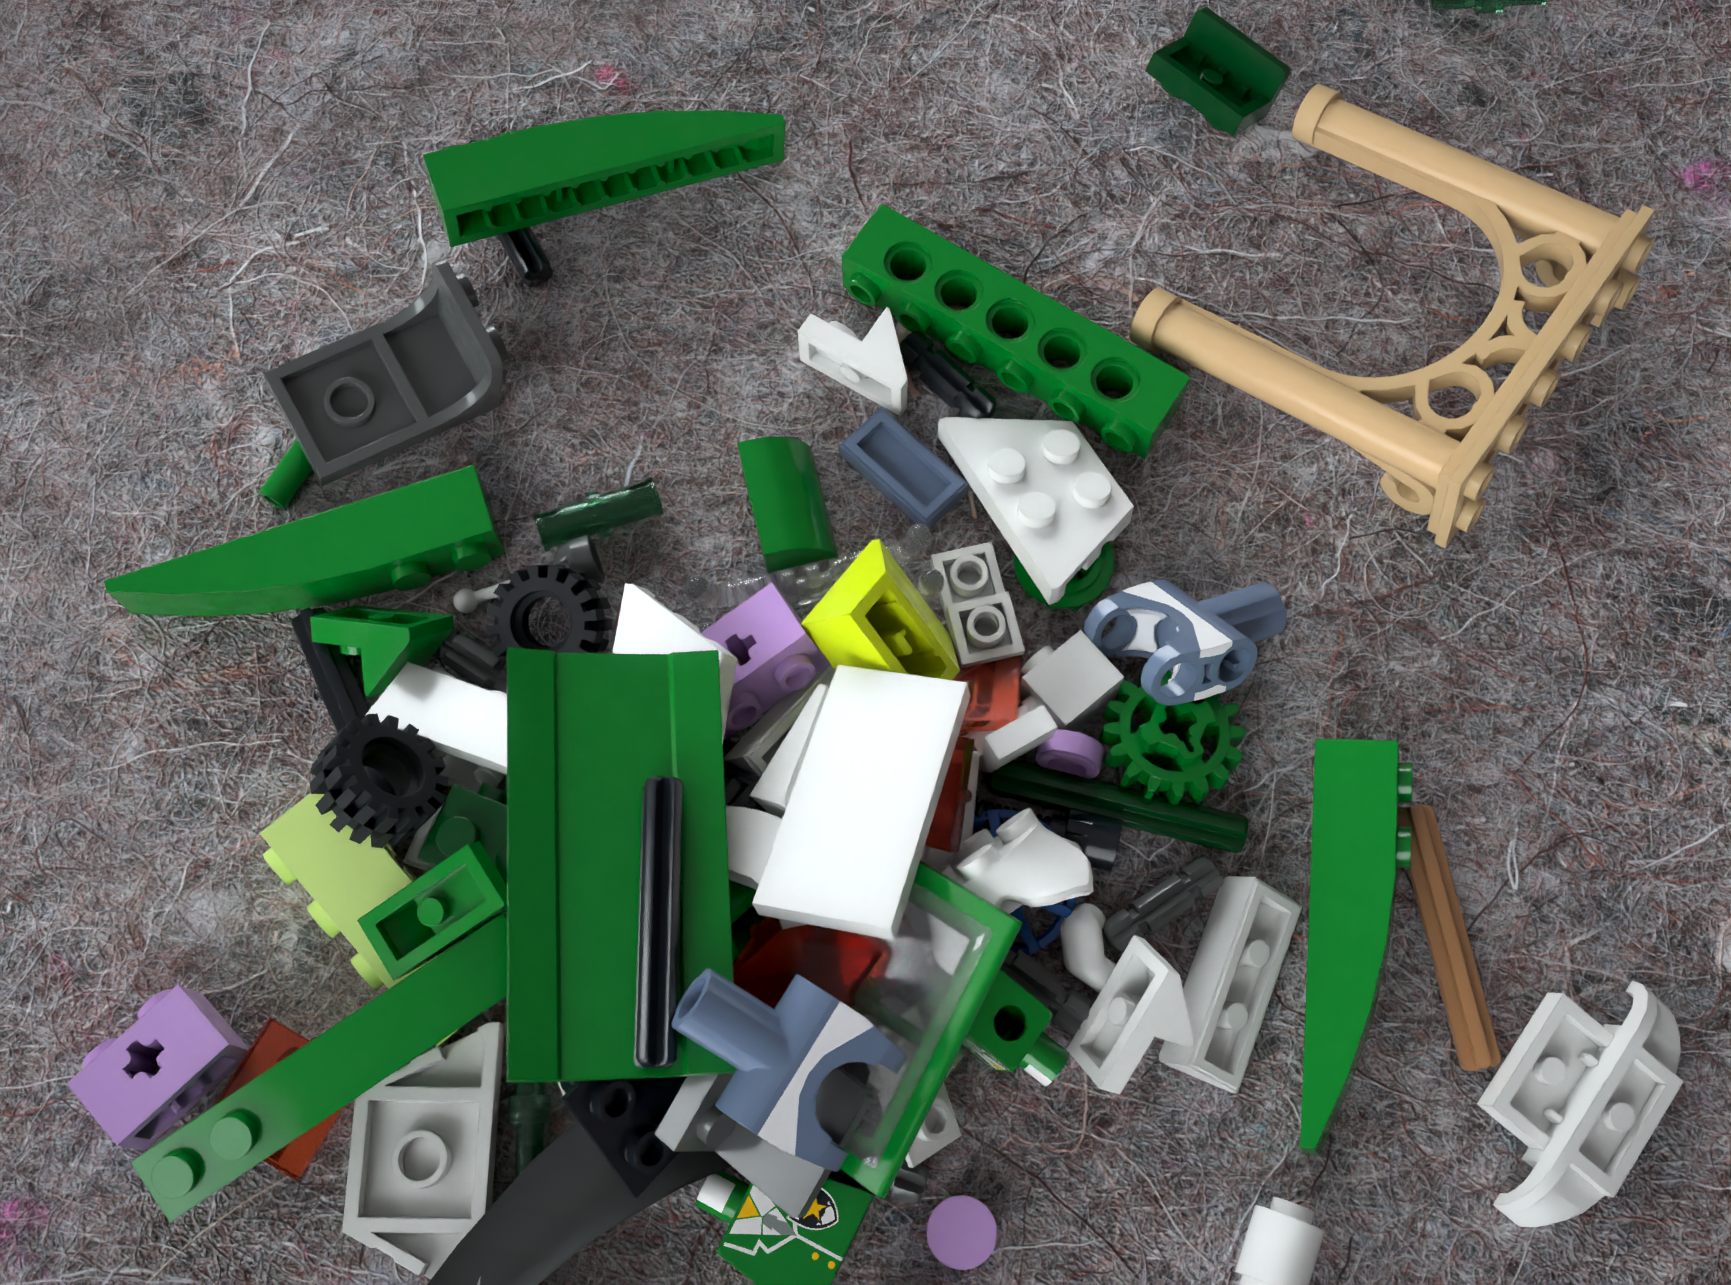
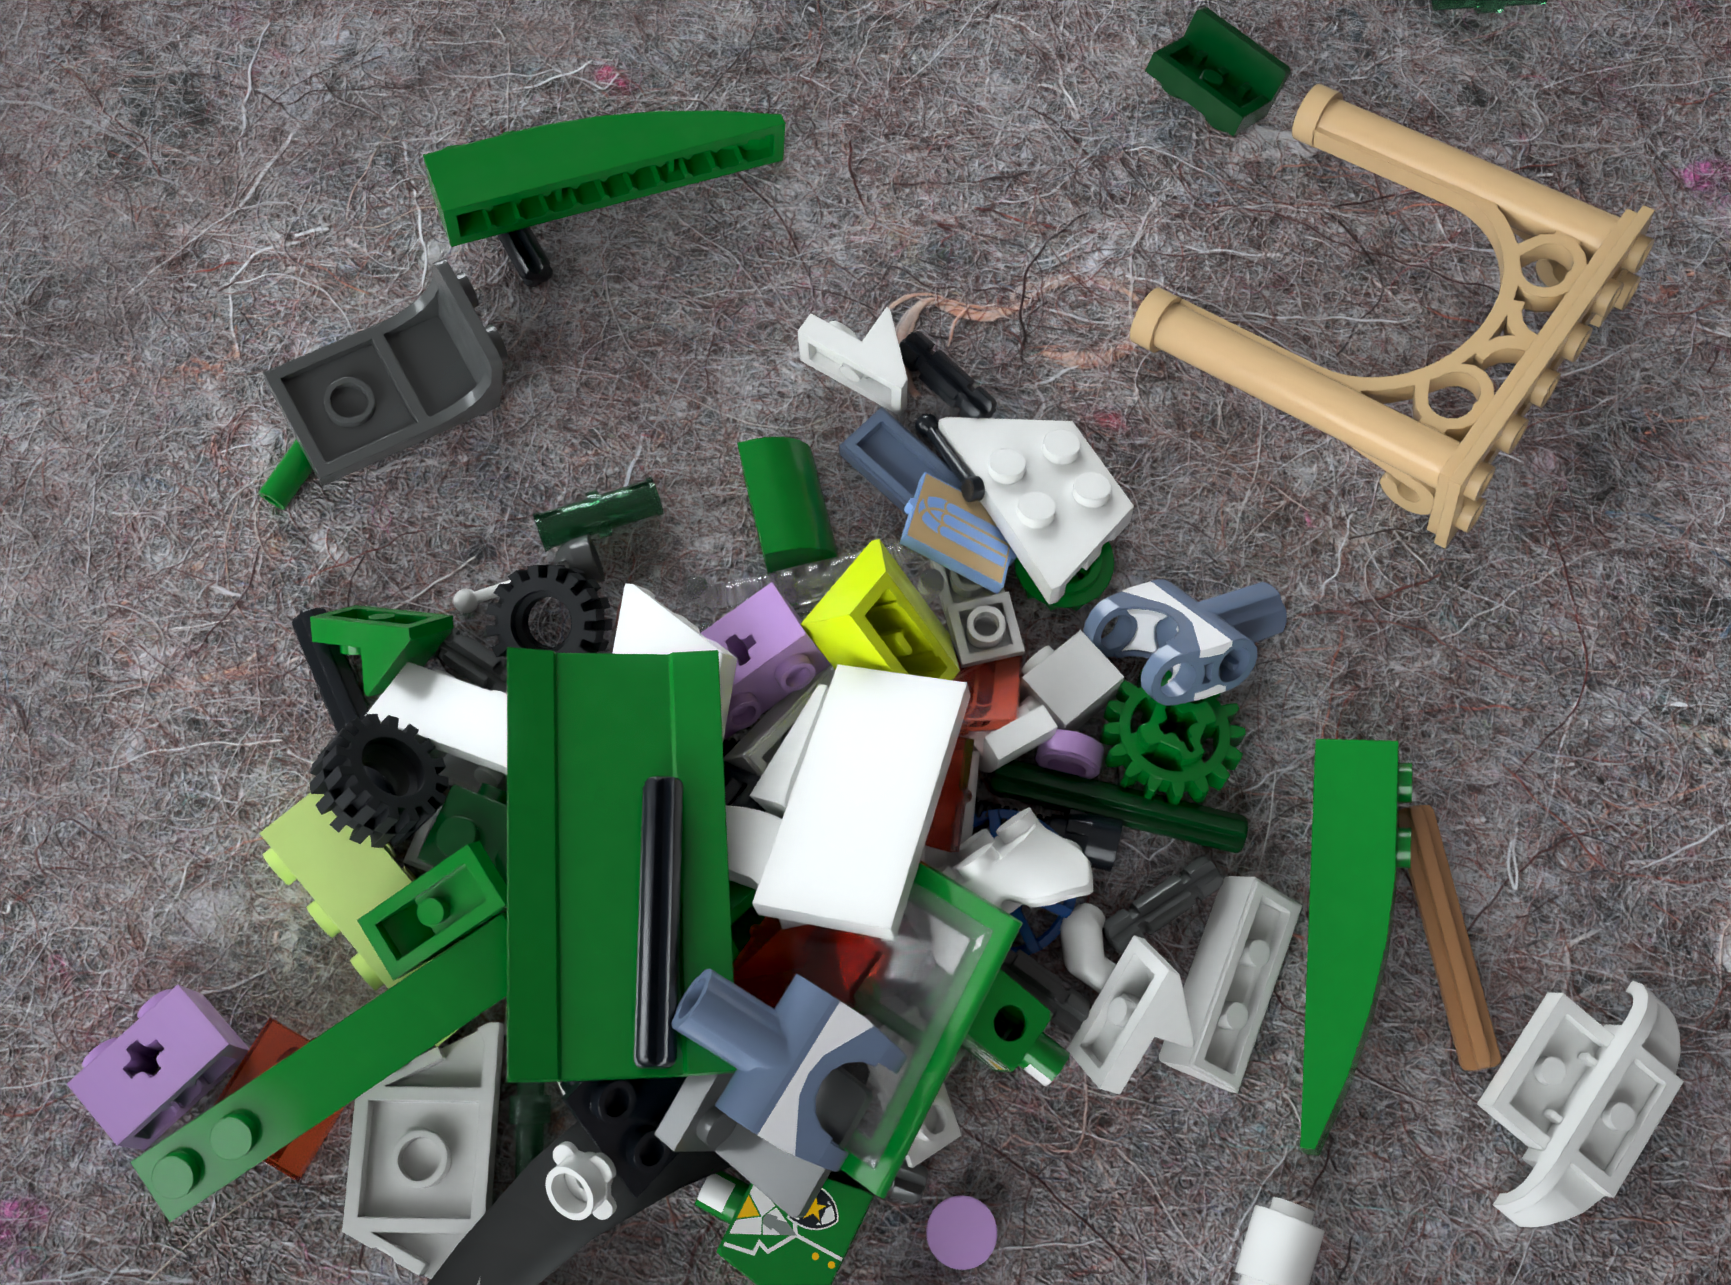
green slope [104,464,506,616] -> none
green brick [842,203,1191,459] -> none
none -> white plate [545,1141,617,1220]
none -> piece [900,472,1017,594]
none -> black hinge [915,413,985,502]

